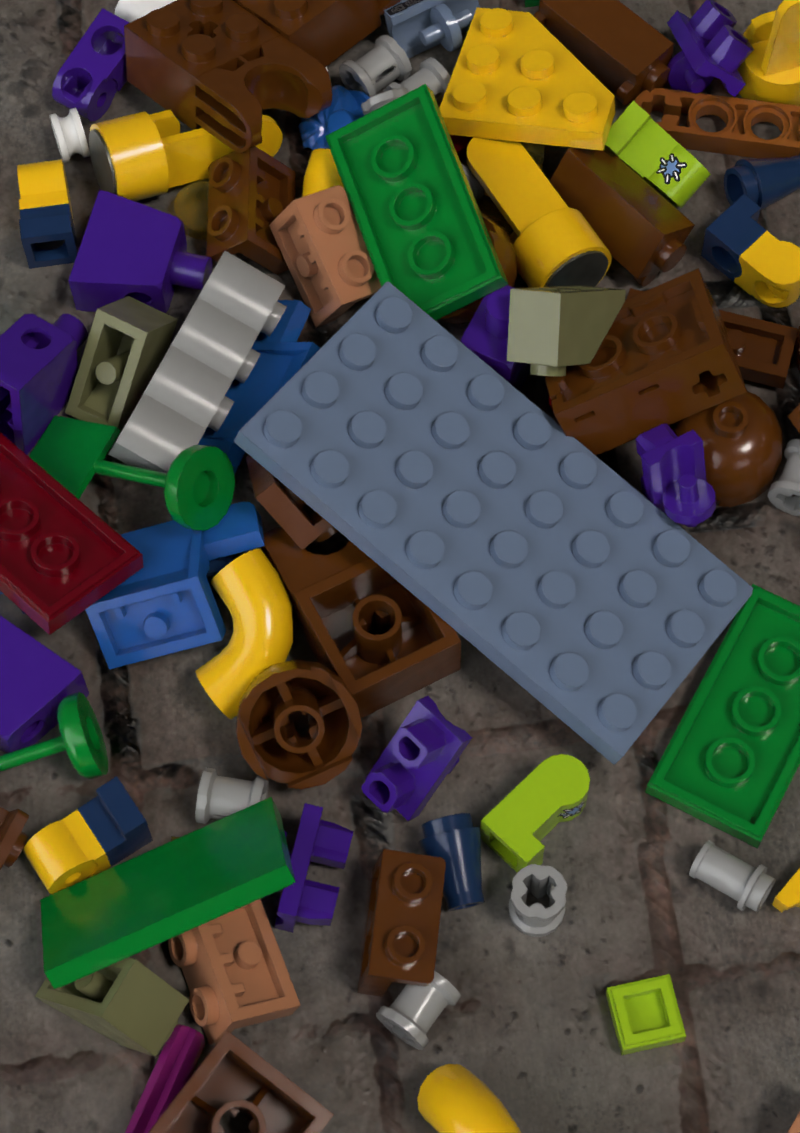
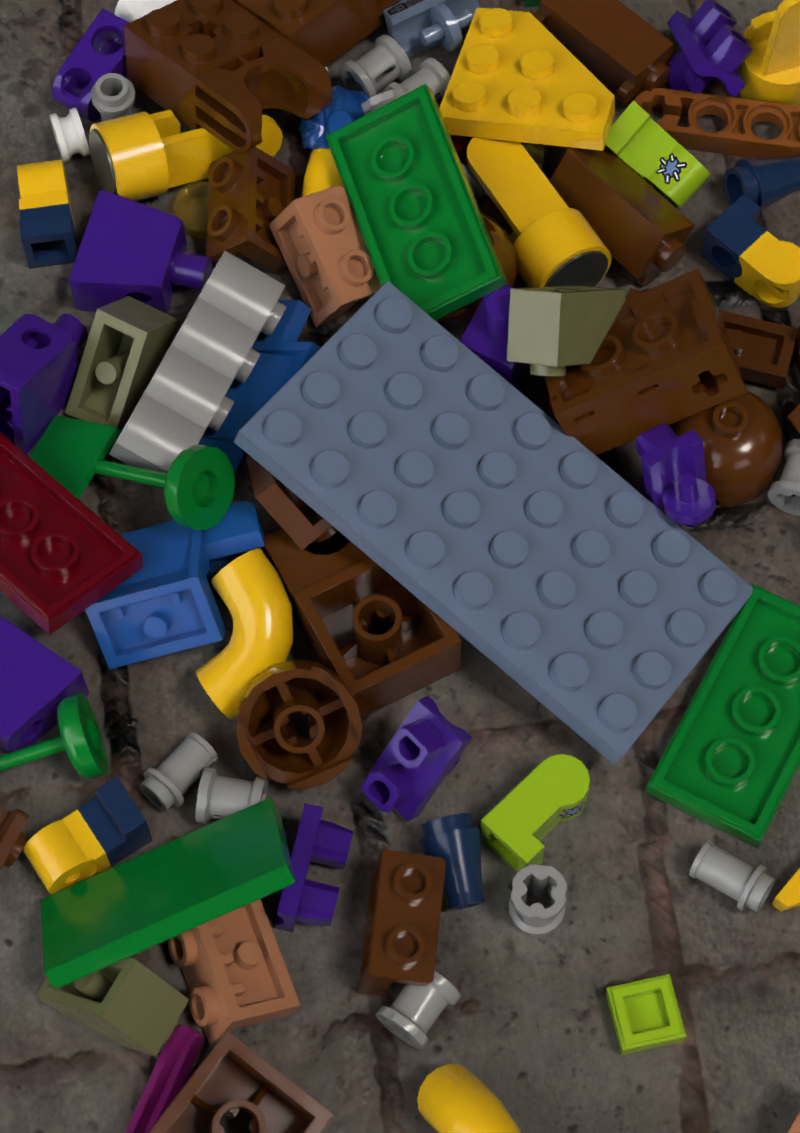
none -> light grey pin [91,73,136,122]
none -> light grey pin [139,732,219,812]

